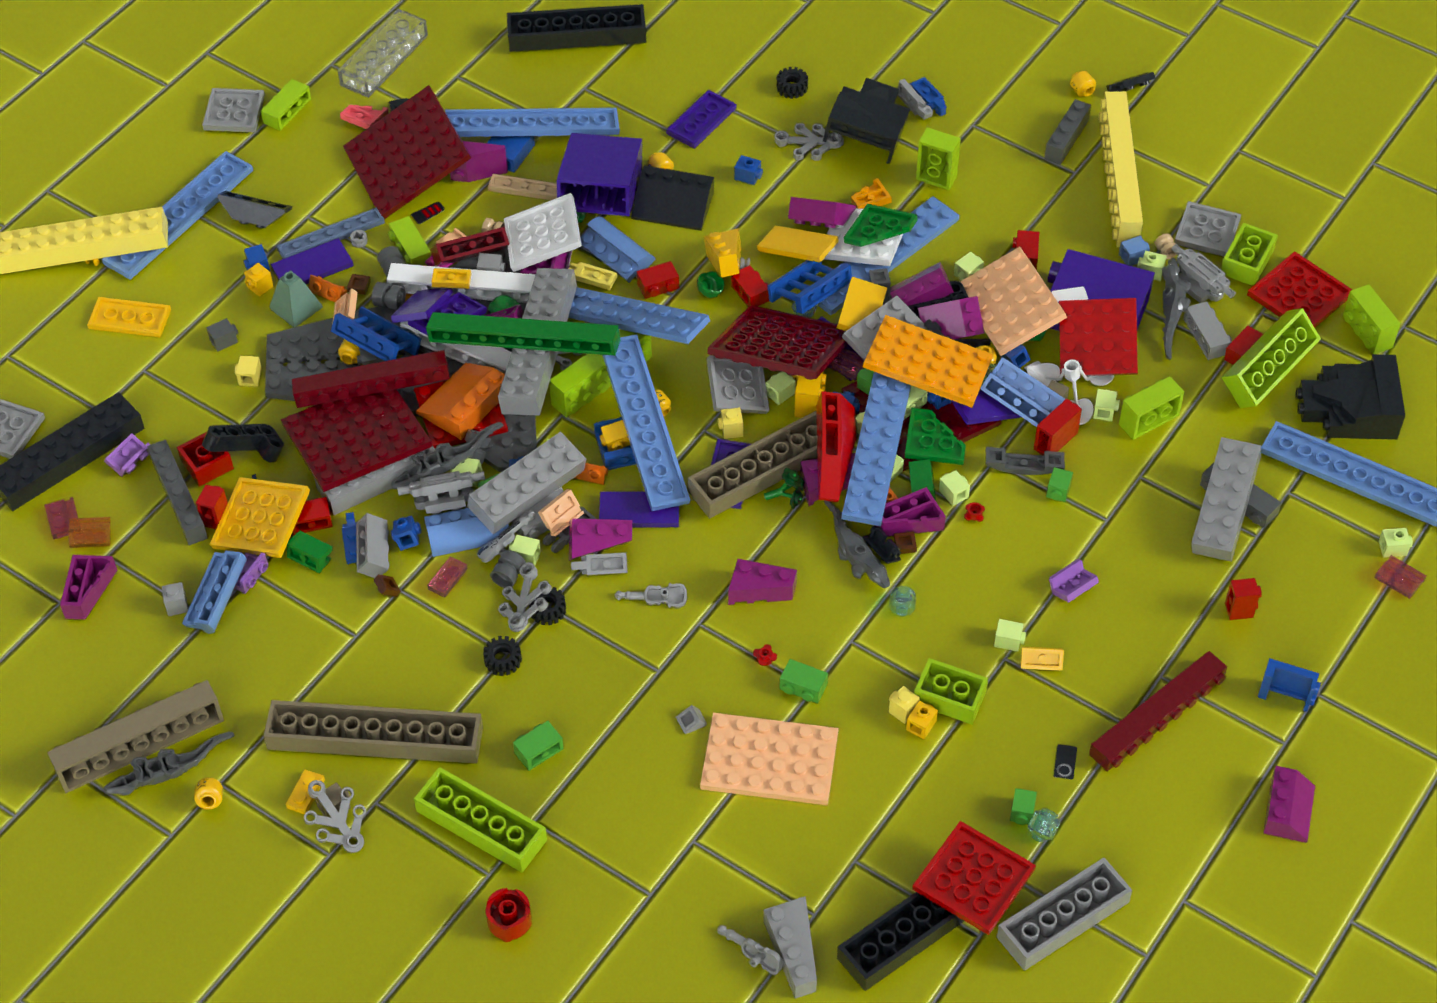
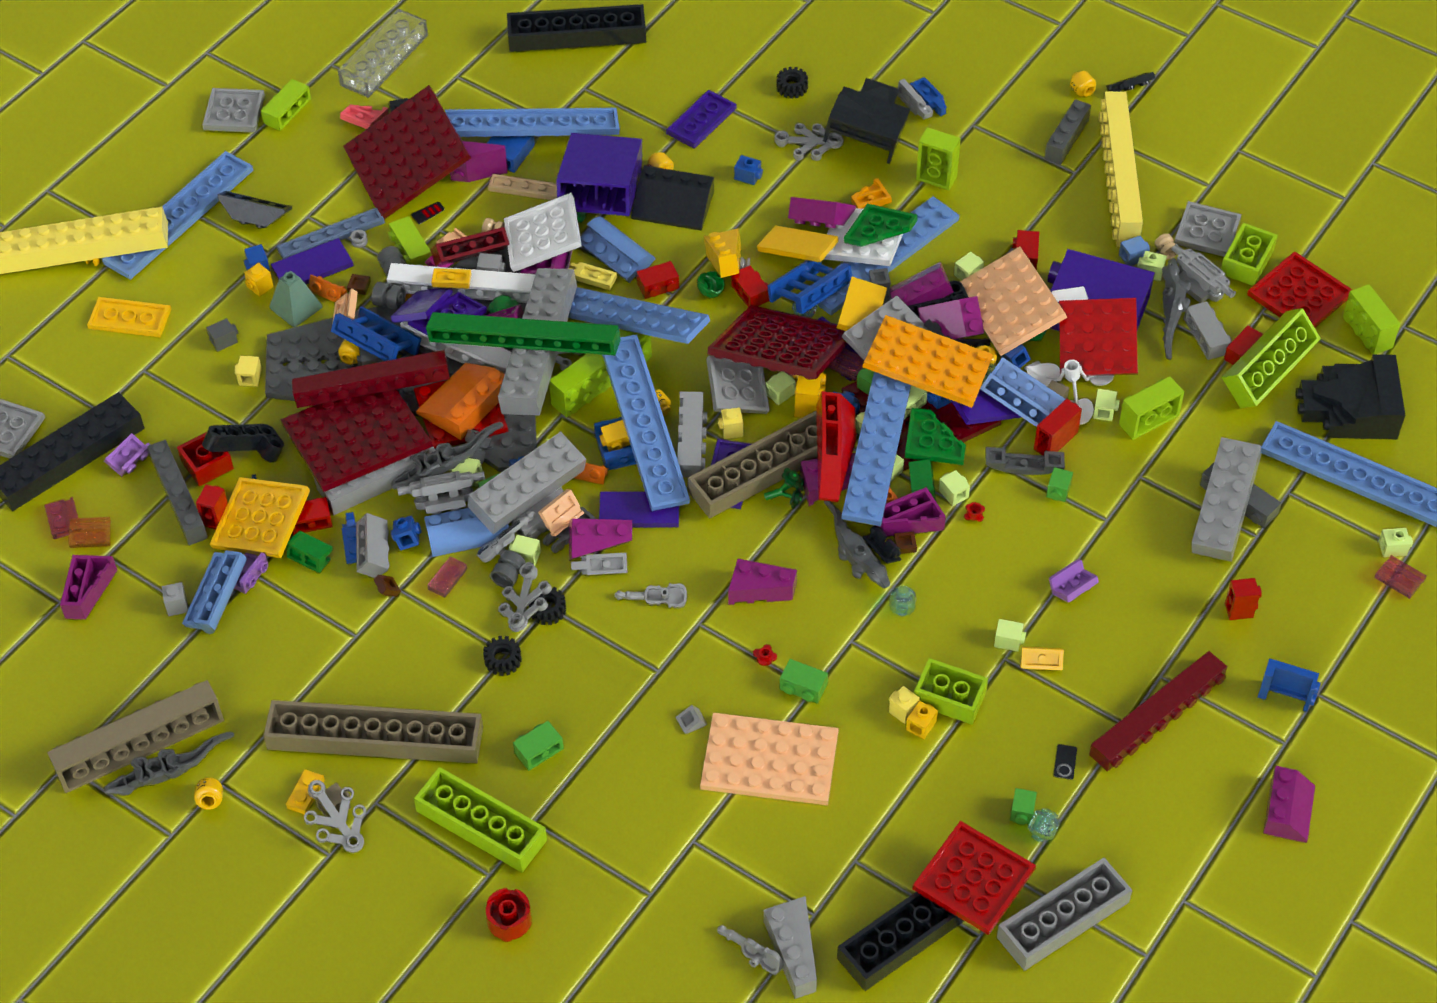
none -> light grey wedge [677,391,707,477]

